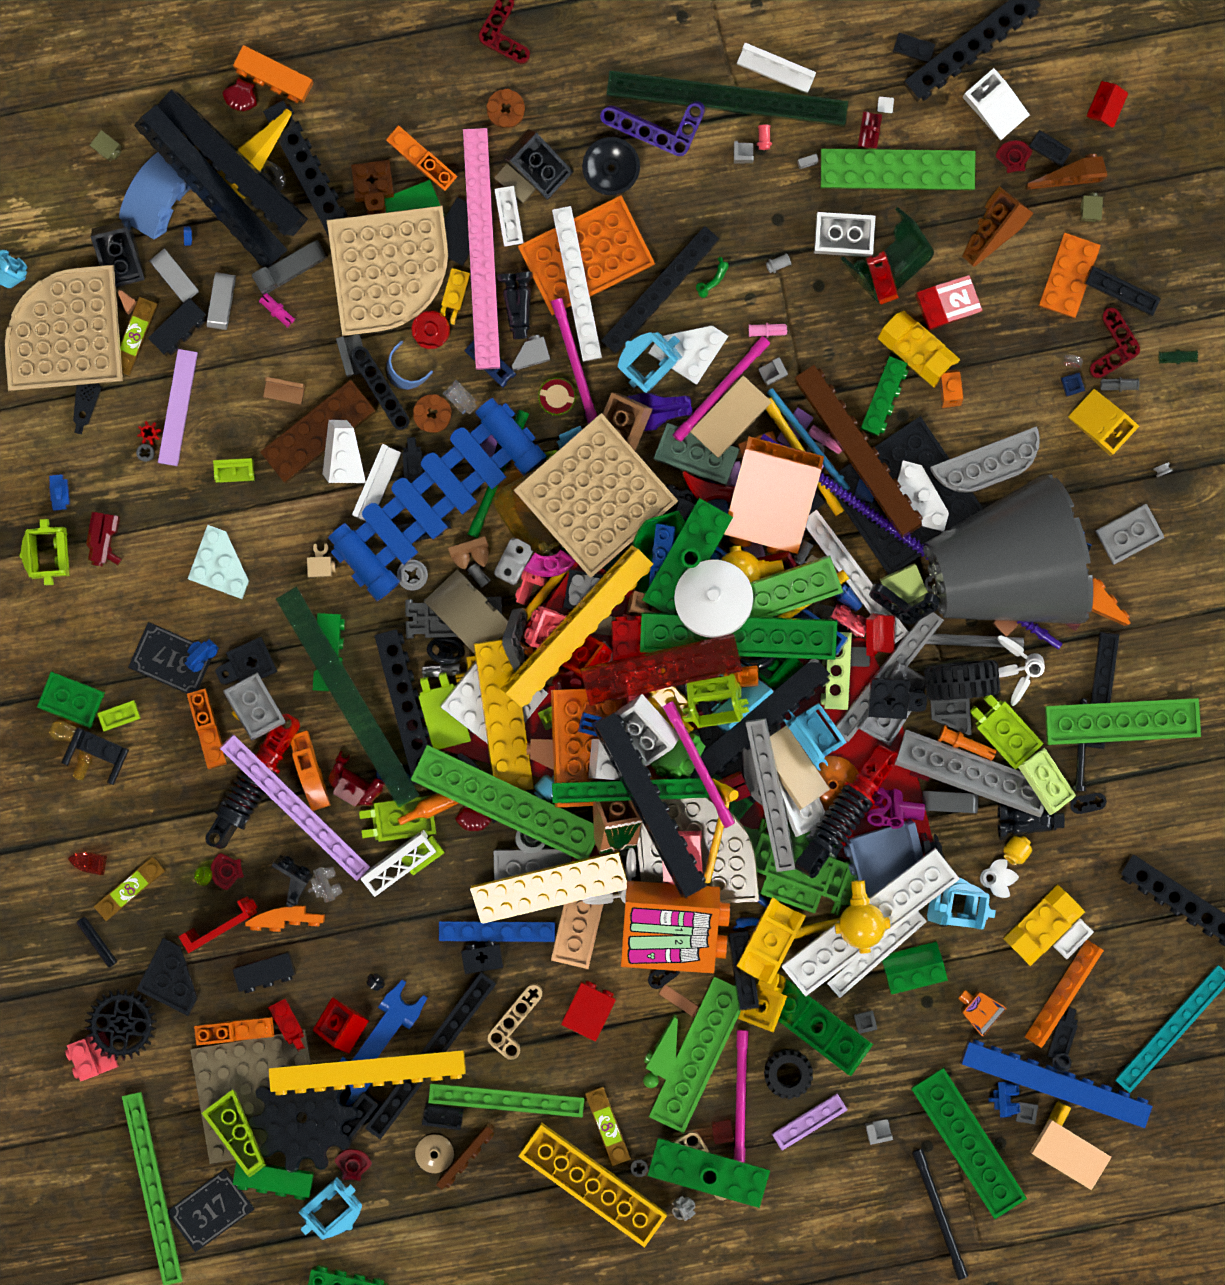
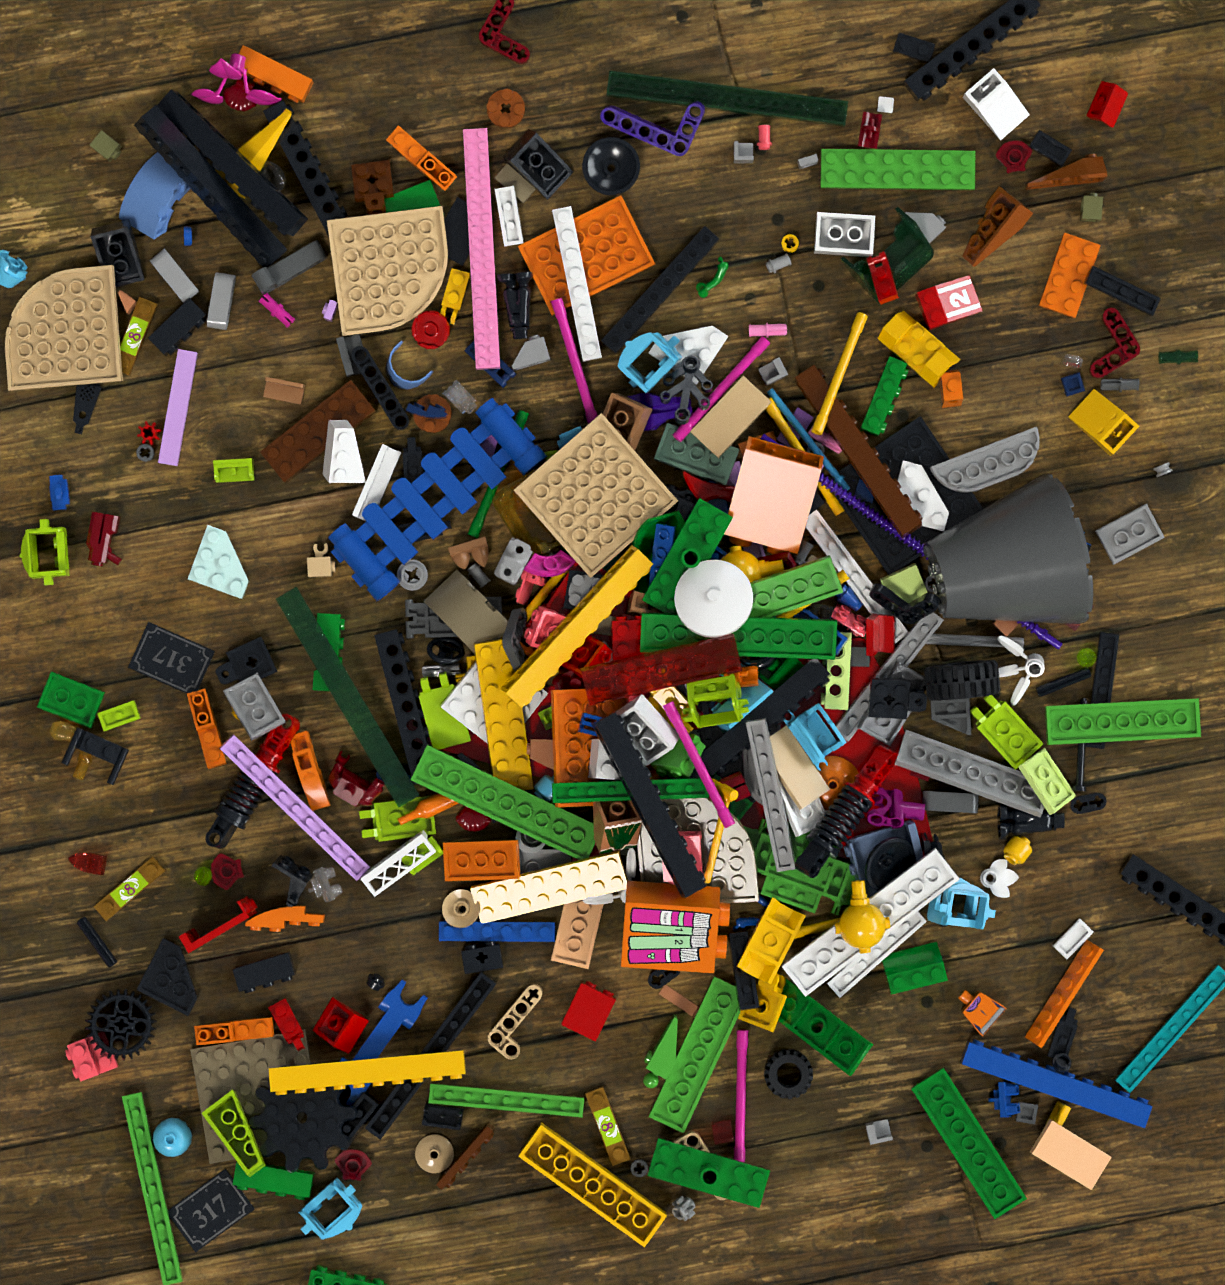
blue piece [185,639,219,672] -> none
tile [538,377,576,416] -> none
white fence [737,43,816,94] -> none
lavender tile [772,1093,847,1150] -> none
dark grey plate [854,1010,877,1034] -> none
black piece [912,1148,969,1280] -> none
orange pin [938,725,997,761] -> none
yellow piece [1003,884,1085,966] -> none
orange slope [1092,578,1131,626] -> none
none -> medium azure cylinder [153,1118,192,1157]
none -> dark pink plant [191,54,282,105]
none -> lavender plate [322,300,338,322]
none -> dark blue slope [406,402,448,419]
none -> tan dish [442,889,480,928]
none -> orange plate [443,840,520,881]
none -> black plant [660,355,713,424]
none -> yellow bush [781,234,799,253]
none -> yellow piece [811,312,868,435]
none -> black dish [865,837,915,891]
none -> light grey slope [902,212,946,246]
none -> black axle [1036,668,1091,697]
none -> clear neon green plate [1077,648,1096,667]

